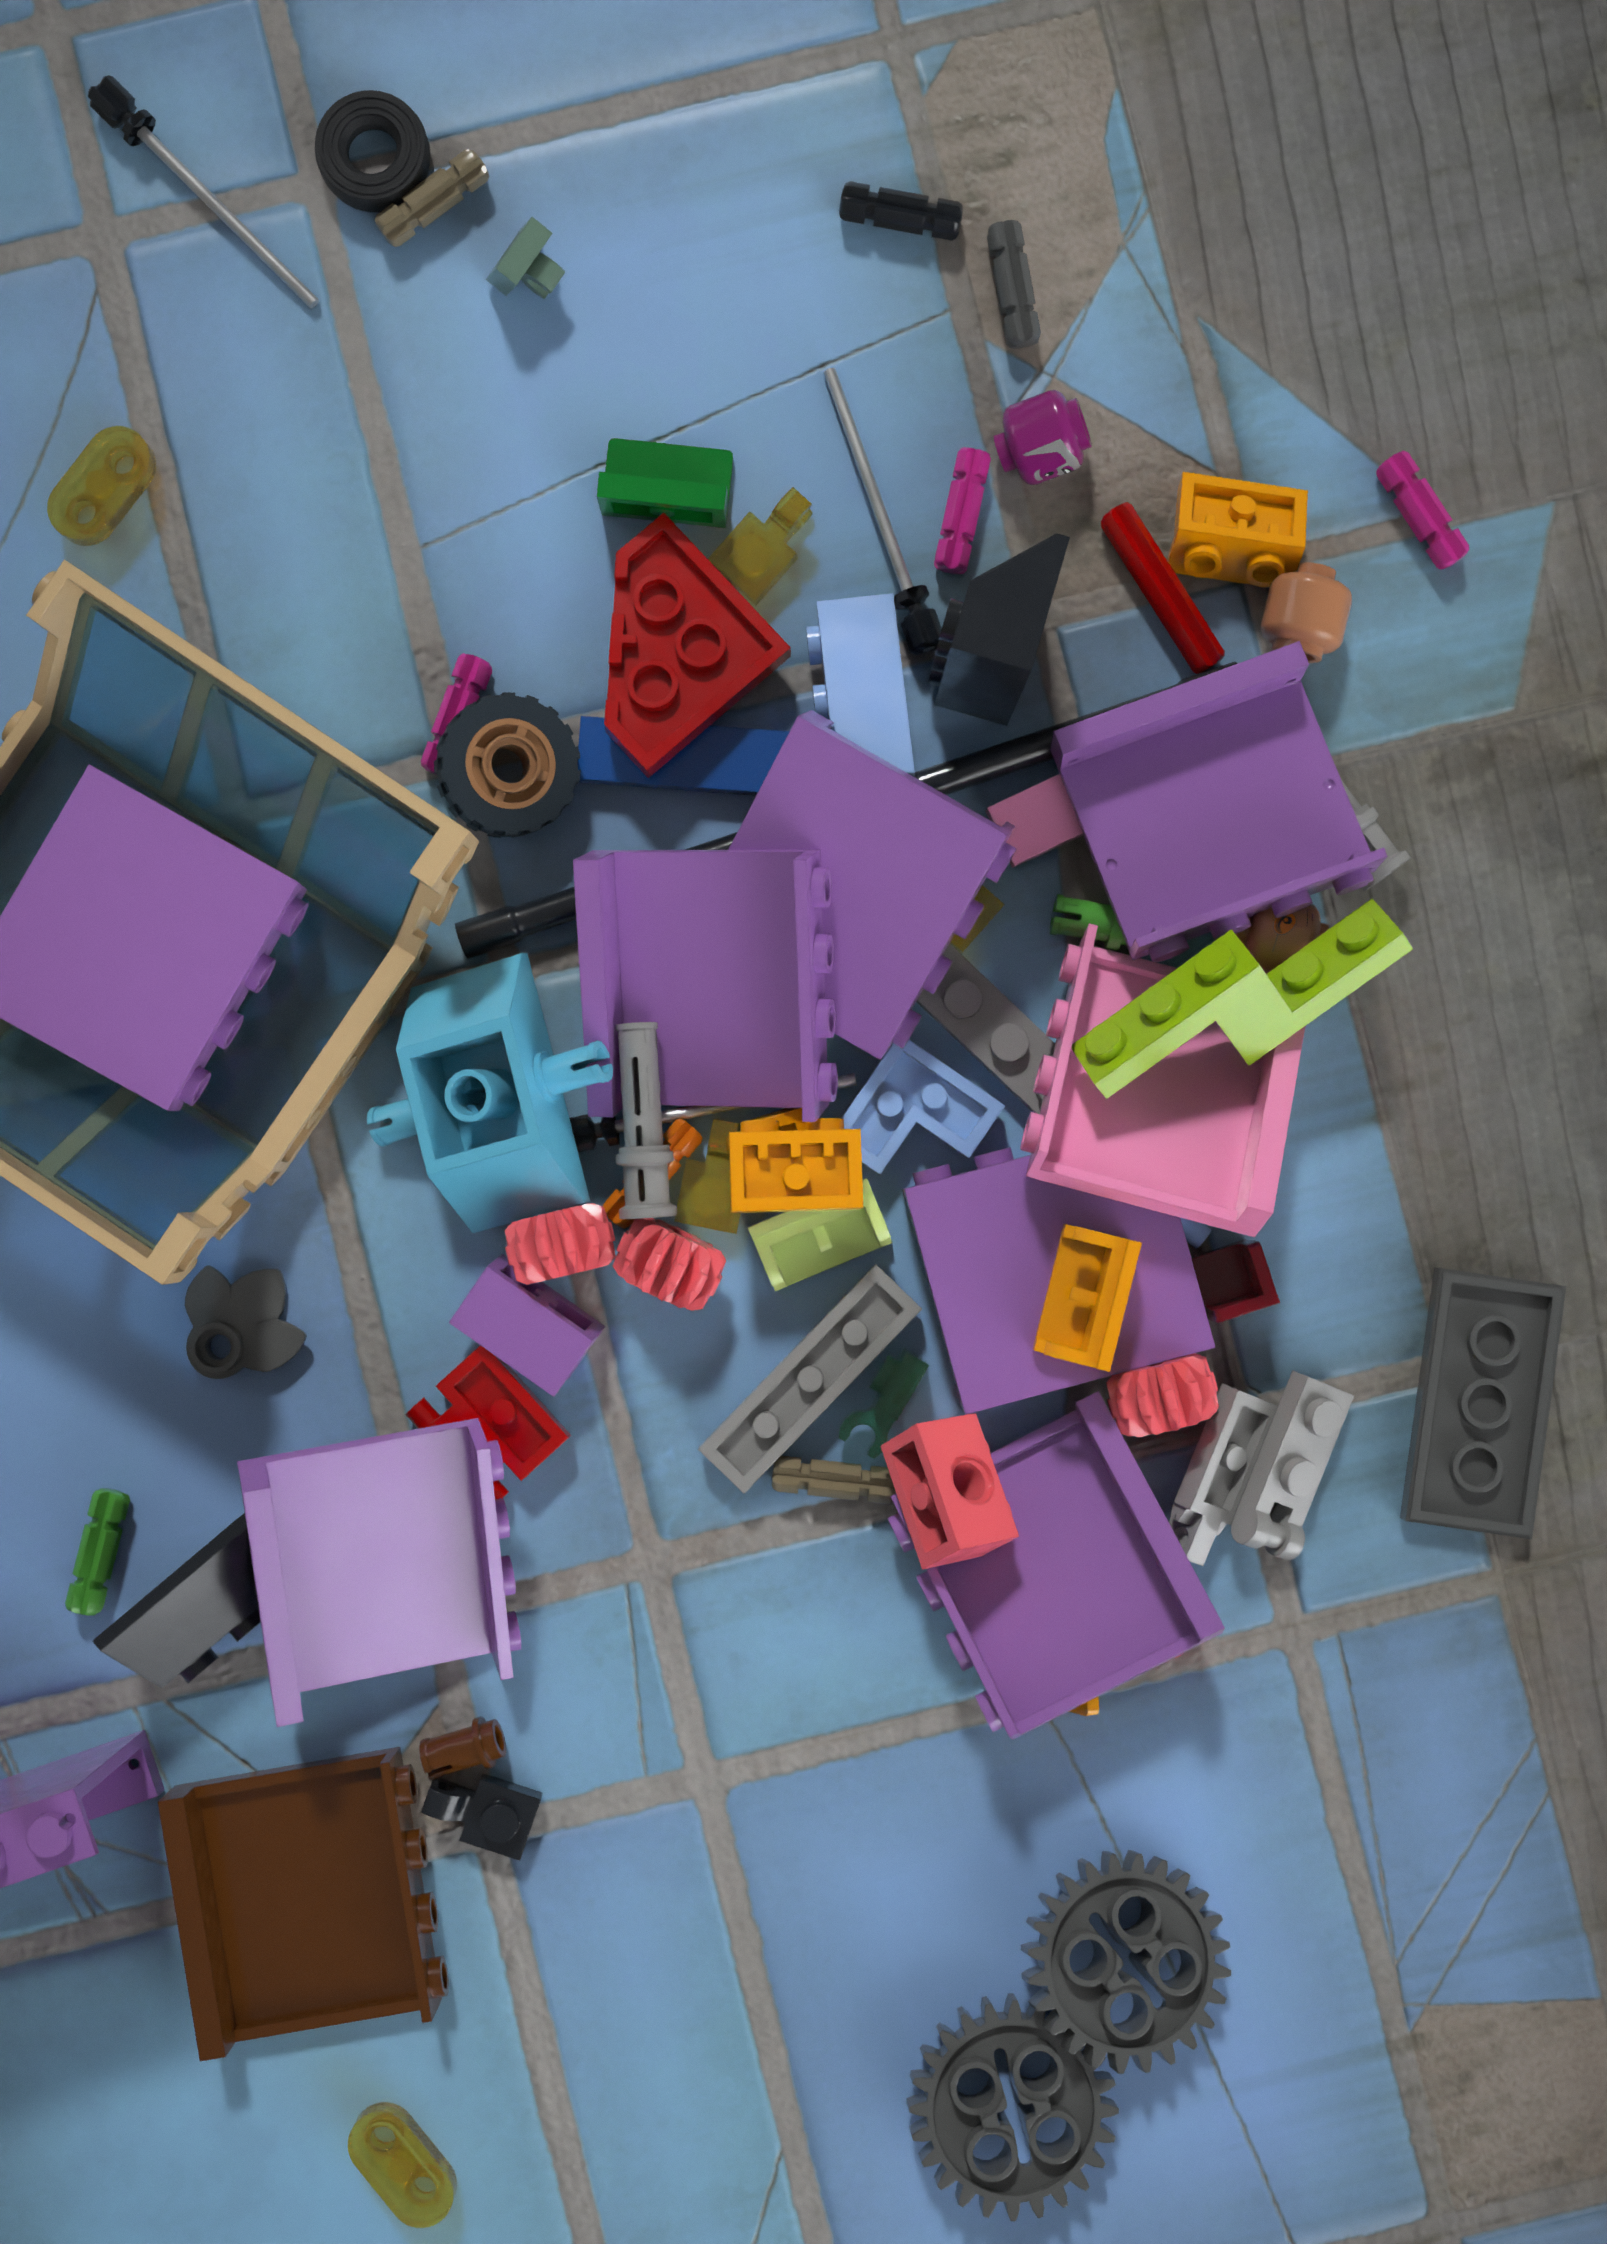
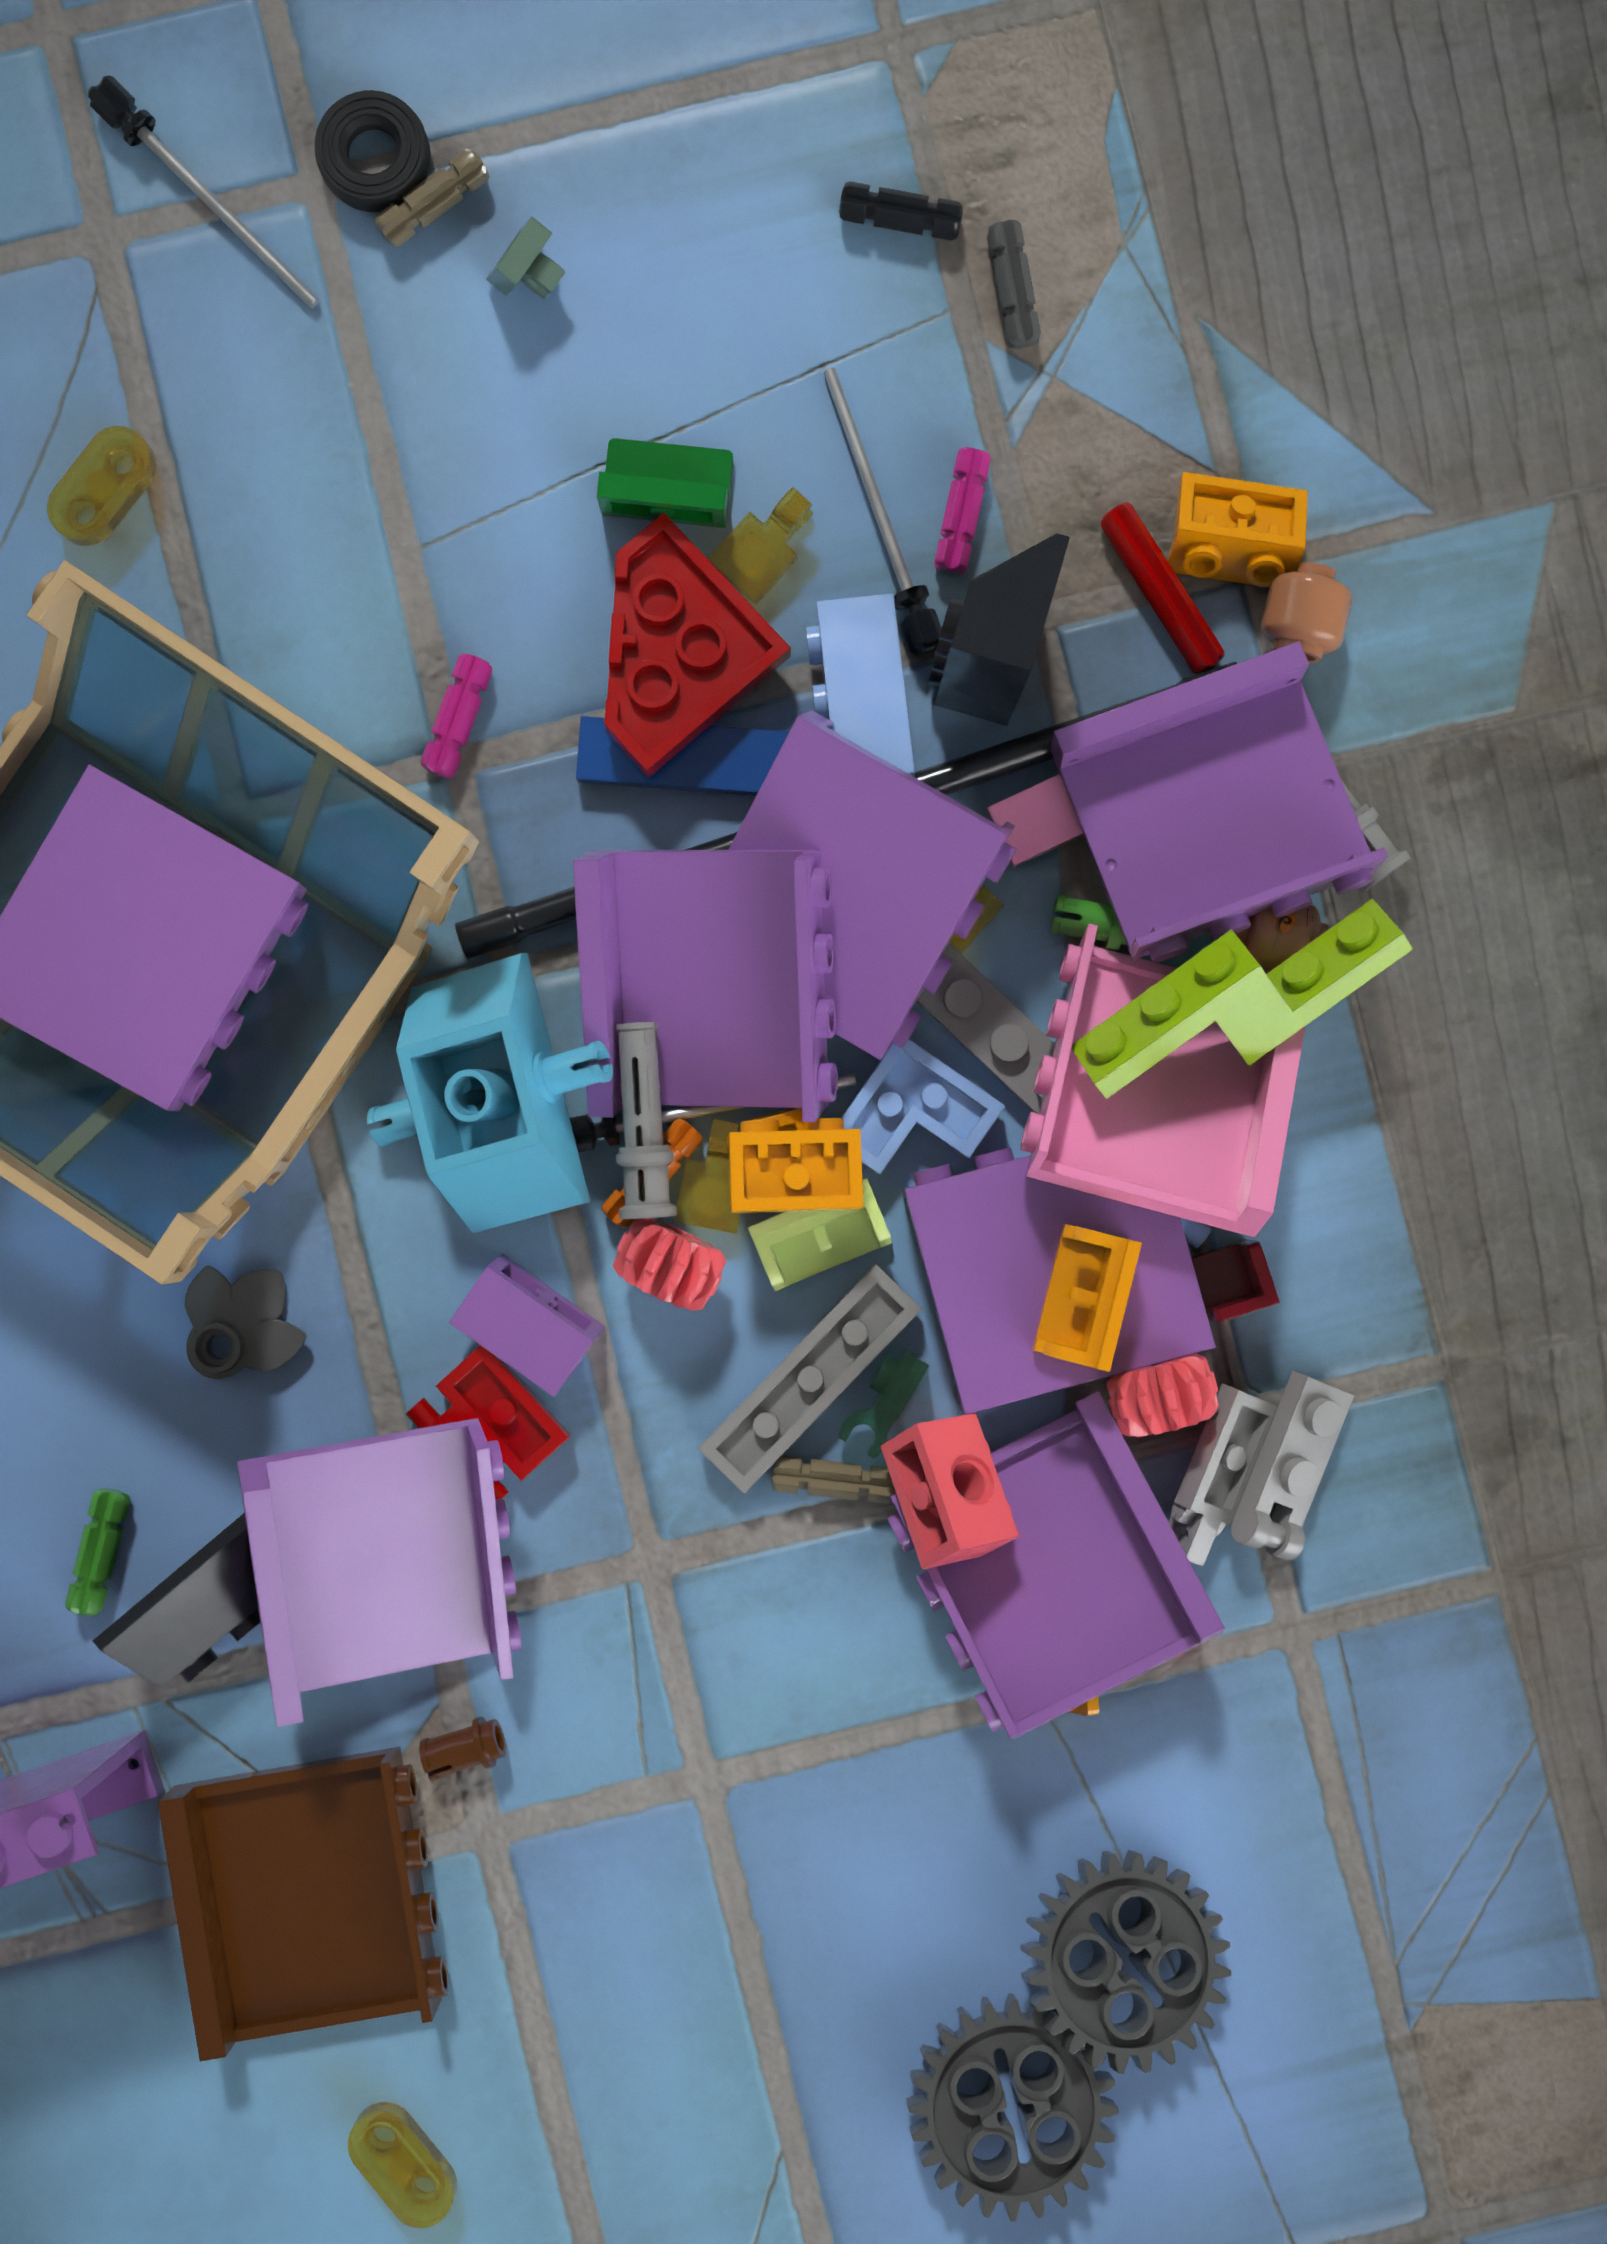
black plate [421,1773,542,1861] -> none
black wheel [434,692,581,838] -> none
coral gear [504,1203,616,1285] -> none
magenta head [993,390,1092,485] -> none
dark pink axle [1376,450,1469,570] -> none
dark grey tile [1400,1267,1566,1539] -> none

